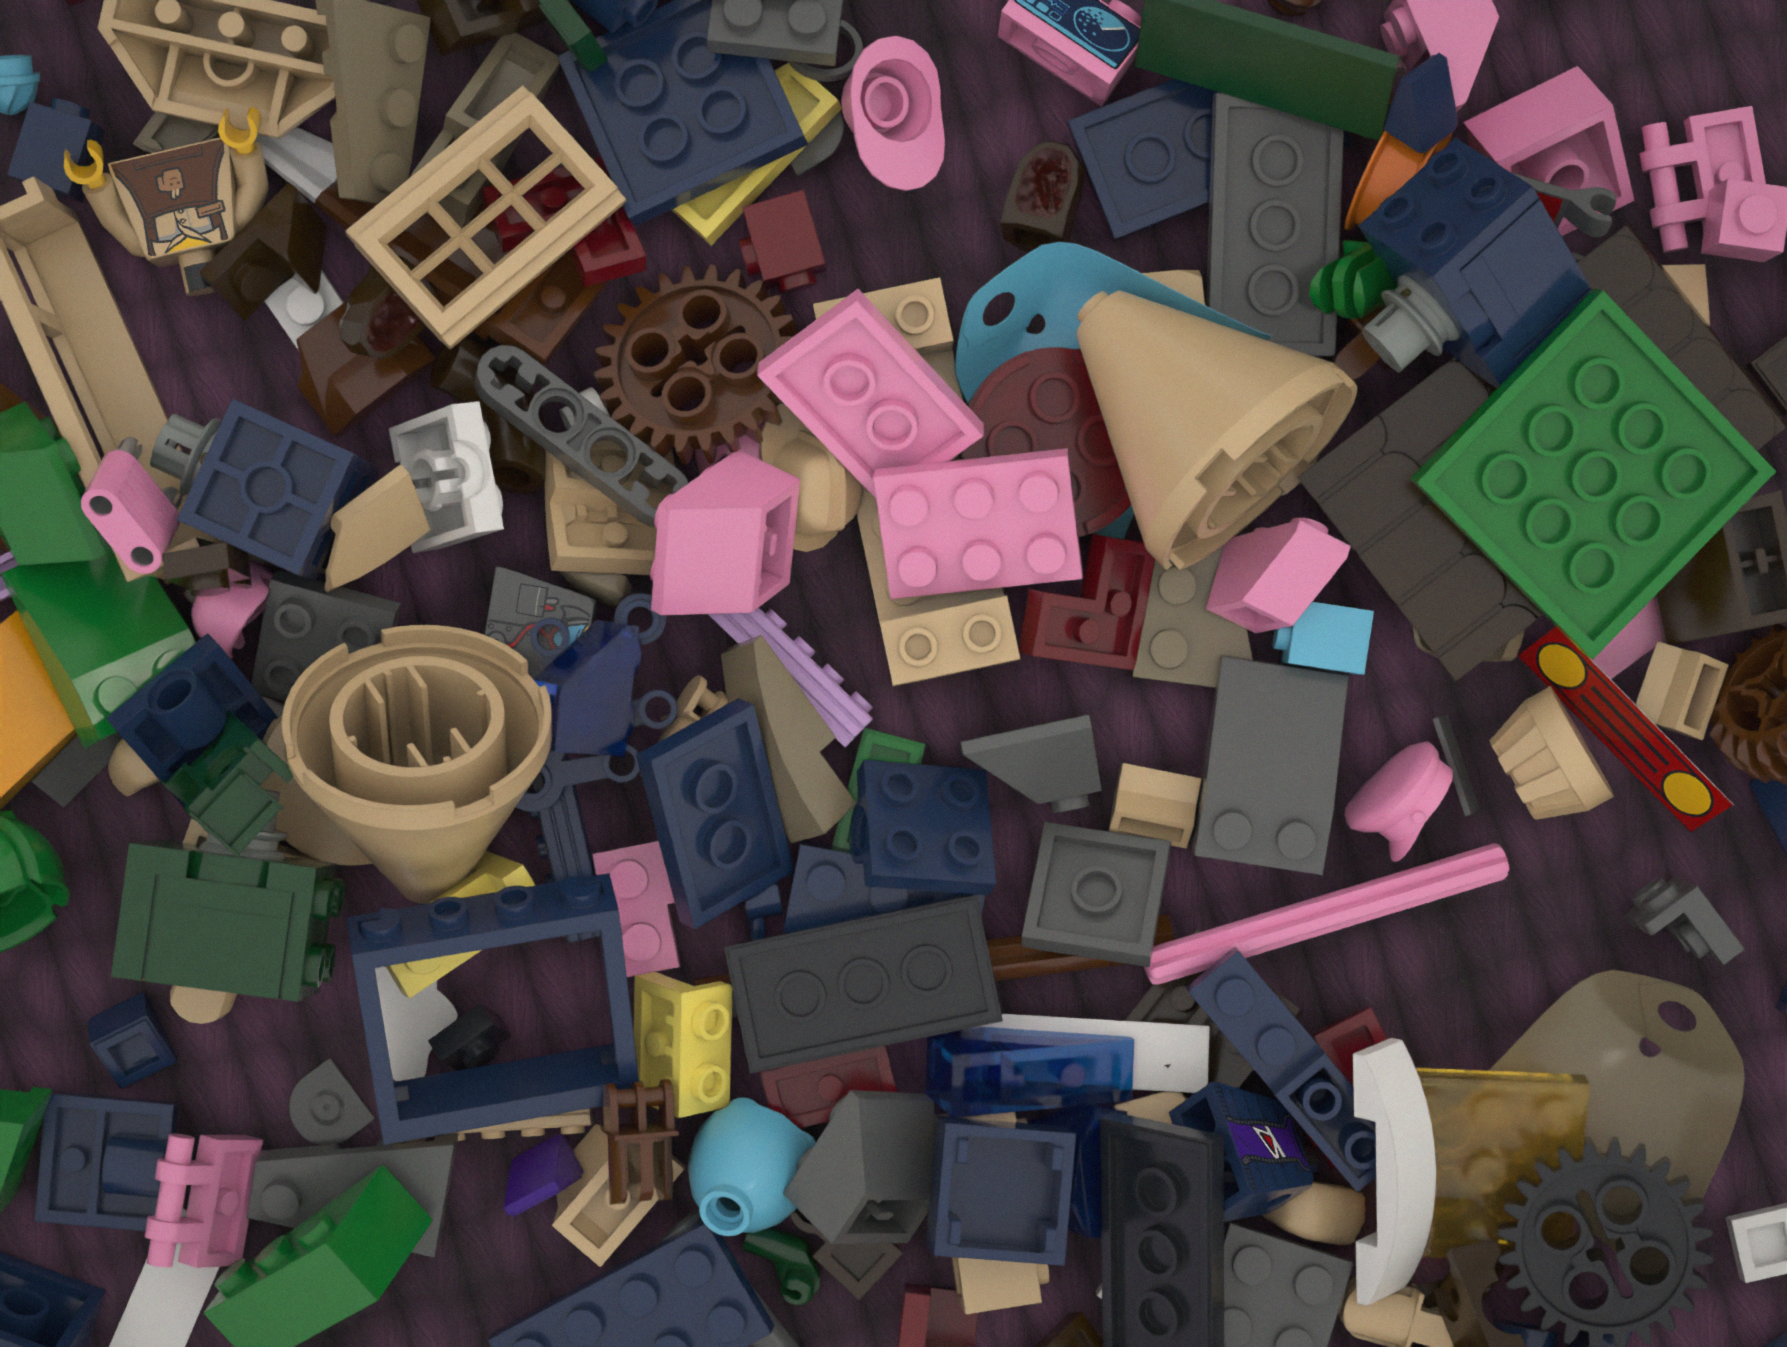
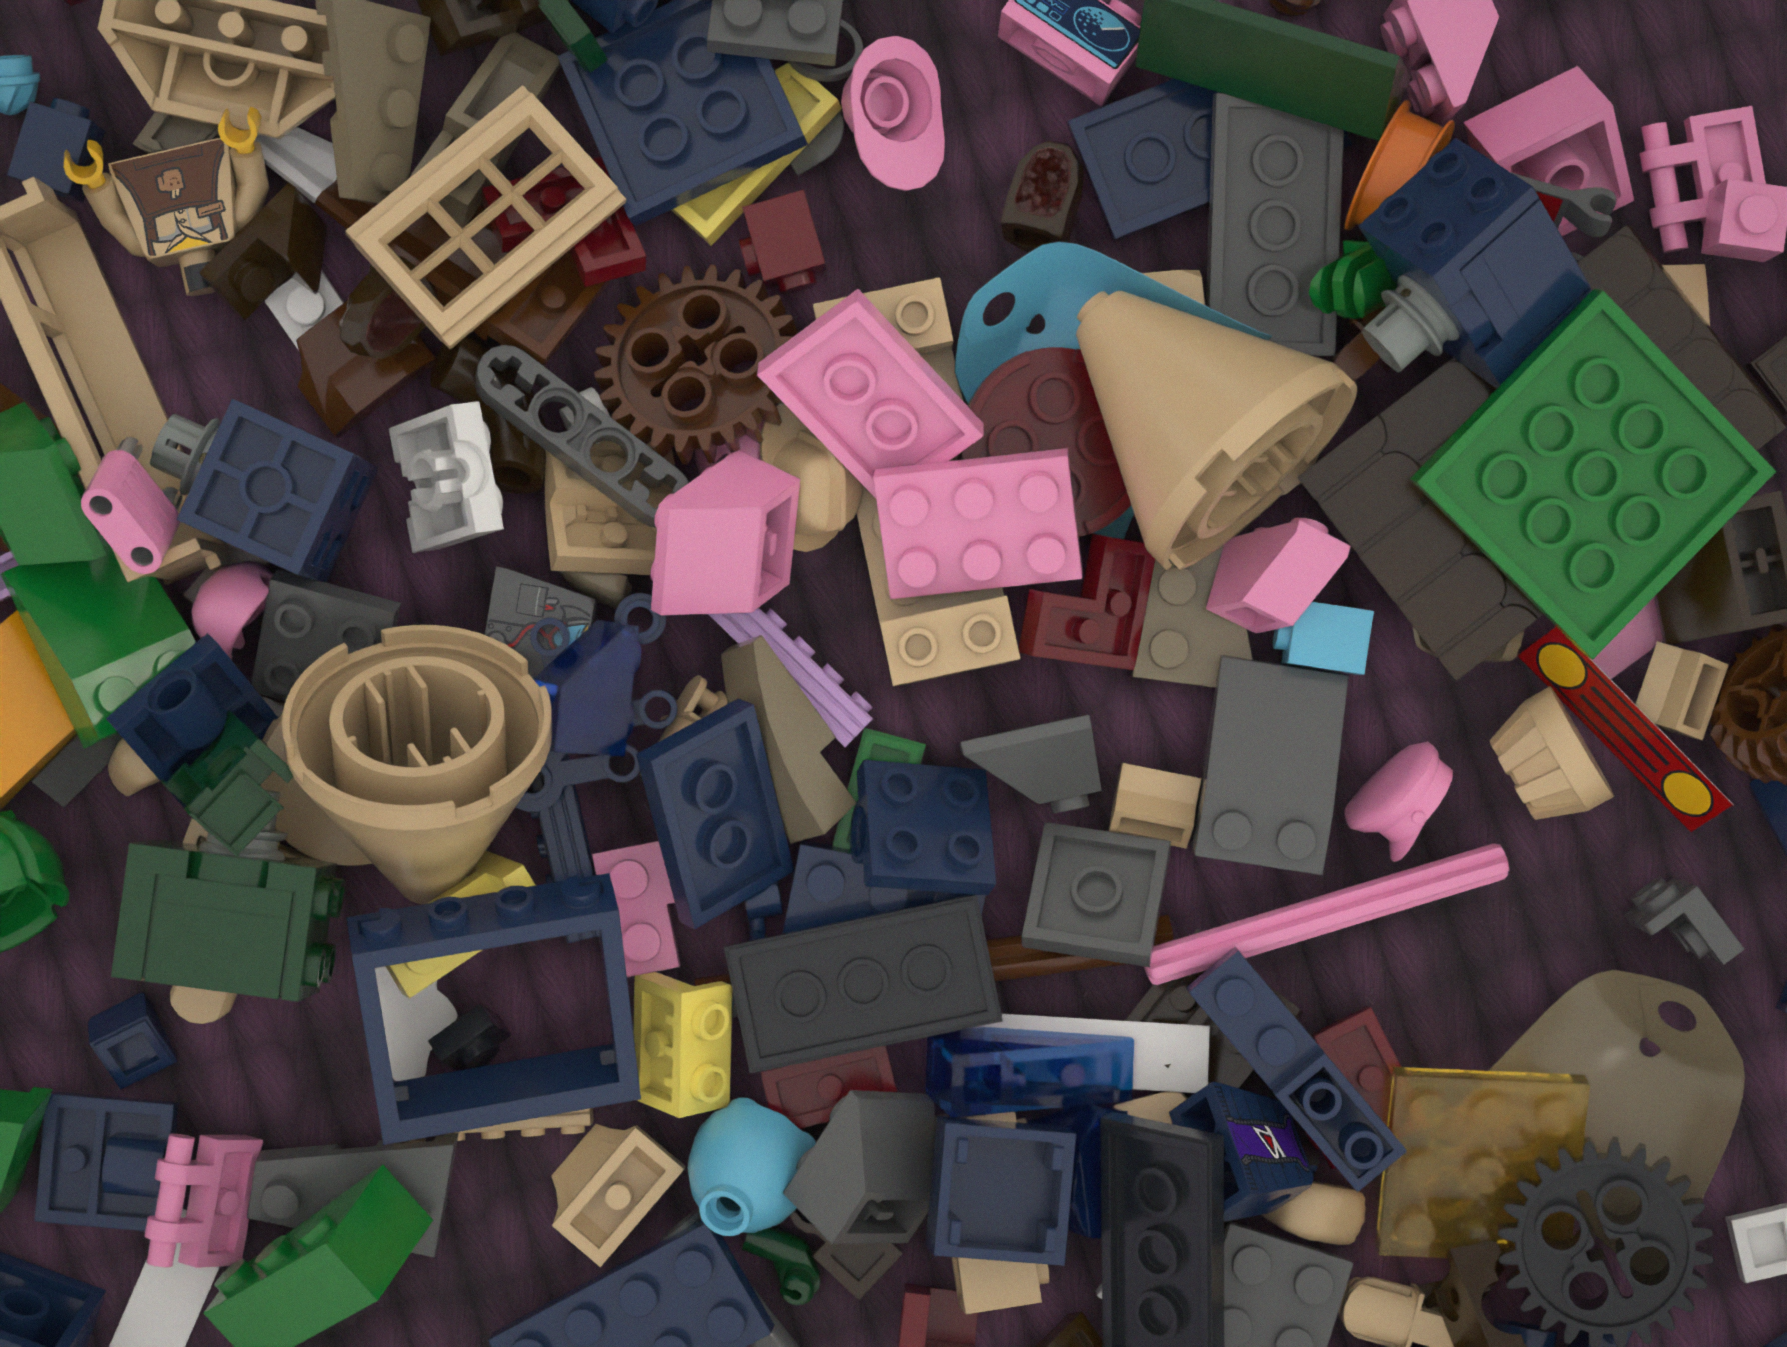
dark brown plate [162,542,252,596] -> none
dark grey piece [289,1058,375,1145] -> none
tan slope [324,464,431,592] -> none
dark purple slope [504,1134,584,1217] -> none
reddish brown arm [601,1079,679,1205] -> none
white slope [1353,1038,1436,1306] -> none
dark blue slope [1384,53,1457,153] -> none
dark grey window [1432,714,1480,816] -> none

